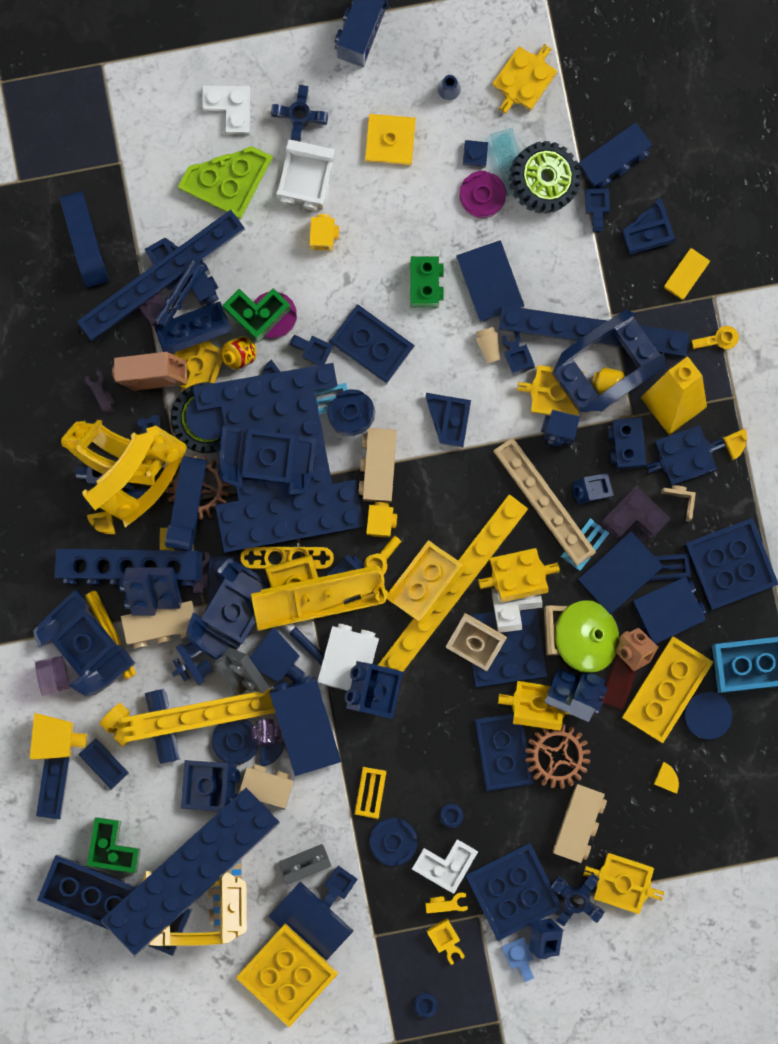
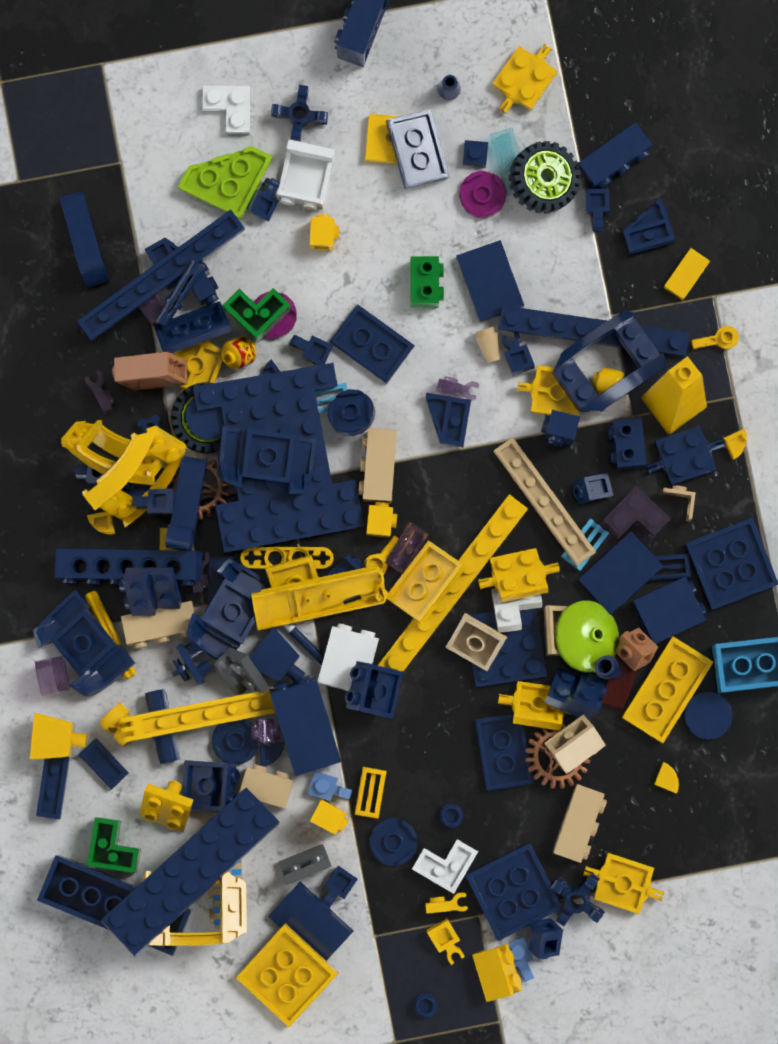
none -> dark blue plate [131,489,174,515]
none -> yellow plate [139,780,193,833]
none -> dark blue plate [246,178,280,222]
none -> medium blue plate [308,771,352,801]
none -> yellow brick [310,799,349,835]
none -> tile [385,109,450,189]
none -> plate [385,522,428,574]
none -> clear purple plate [436,376,479,401]
none -> yellow brick [472,944,522,1002]
none -> tan brick [544,715,606,774]
none -> dark blue cone [595,655,622,679]

